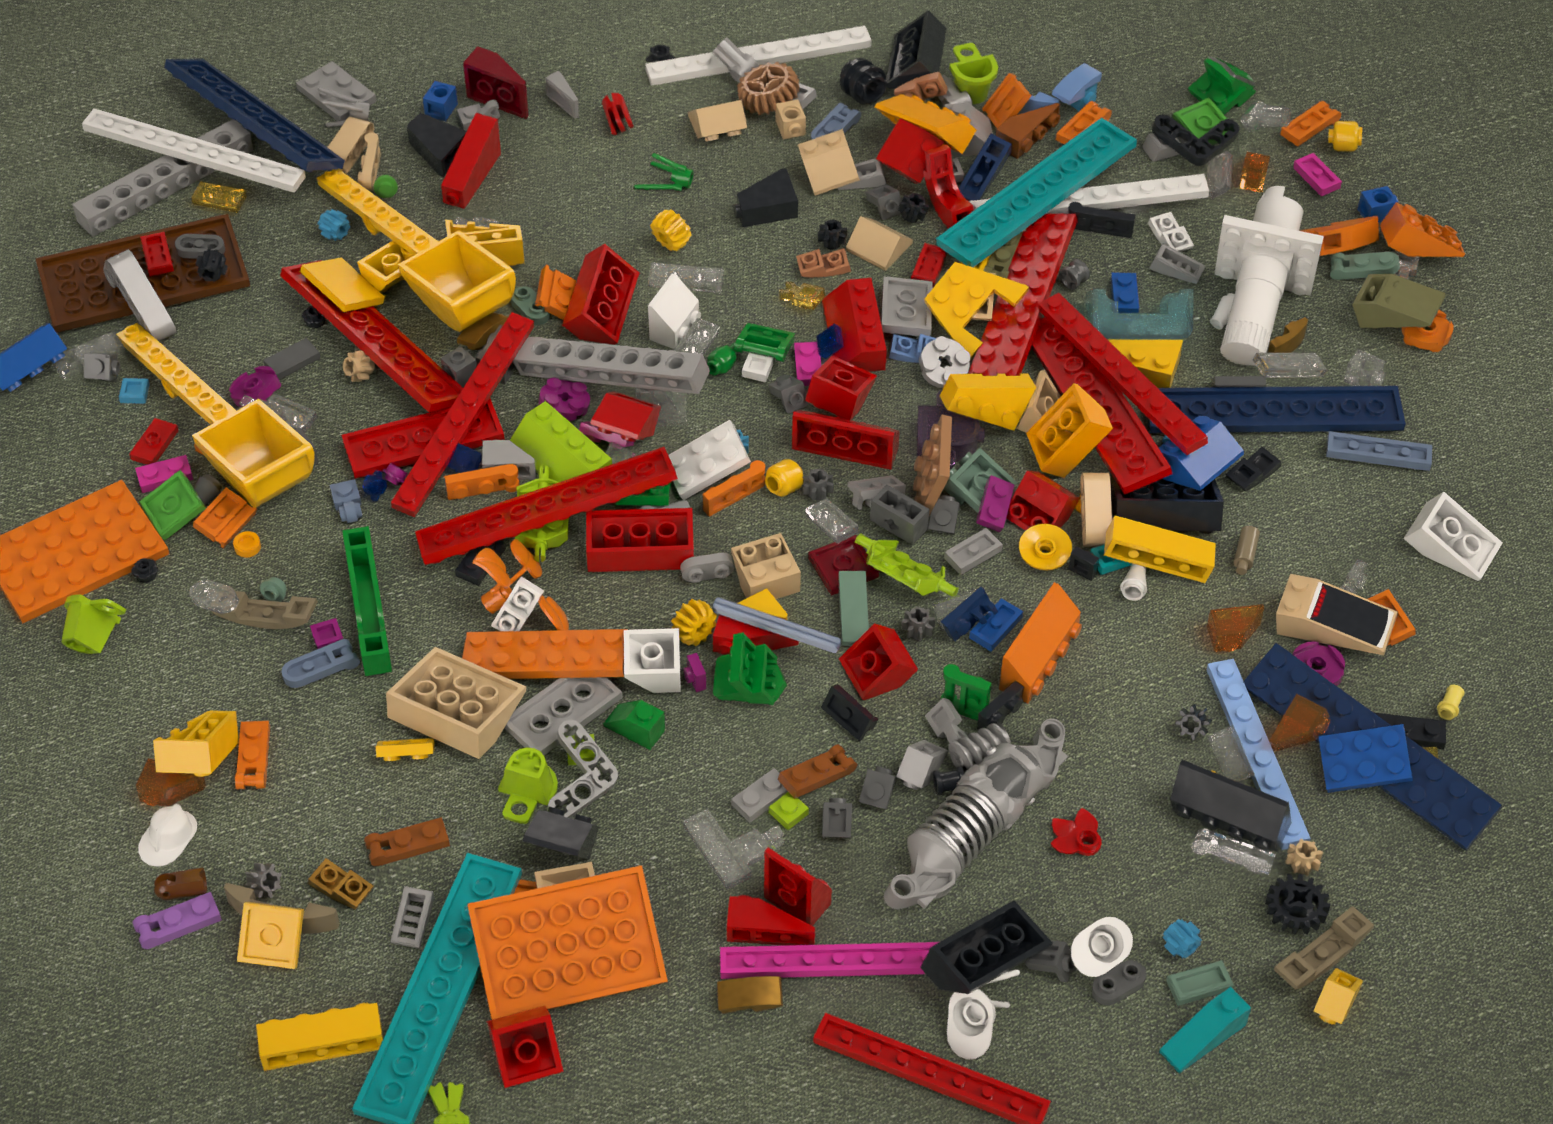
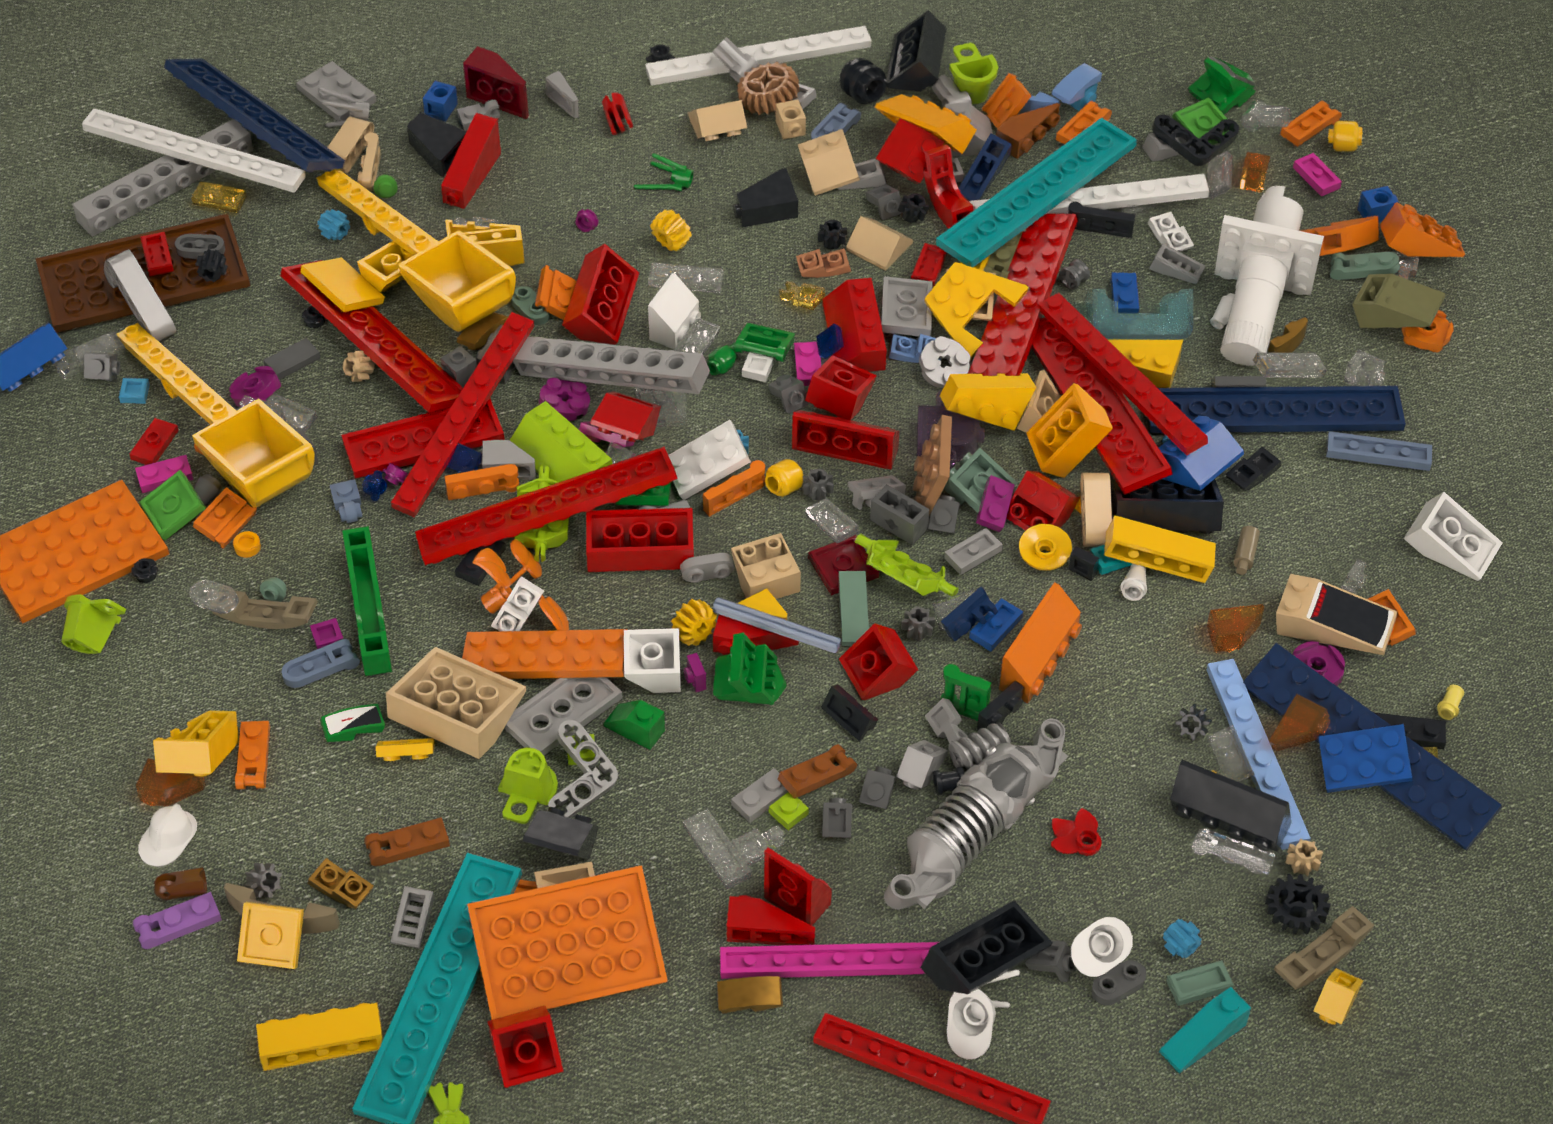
nougat slope [894,72,948,102] -> none
none -> slope [320,704,385,742]
none -> magenta plate [575,209,599,232]

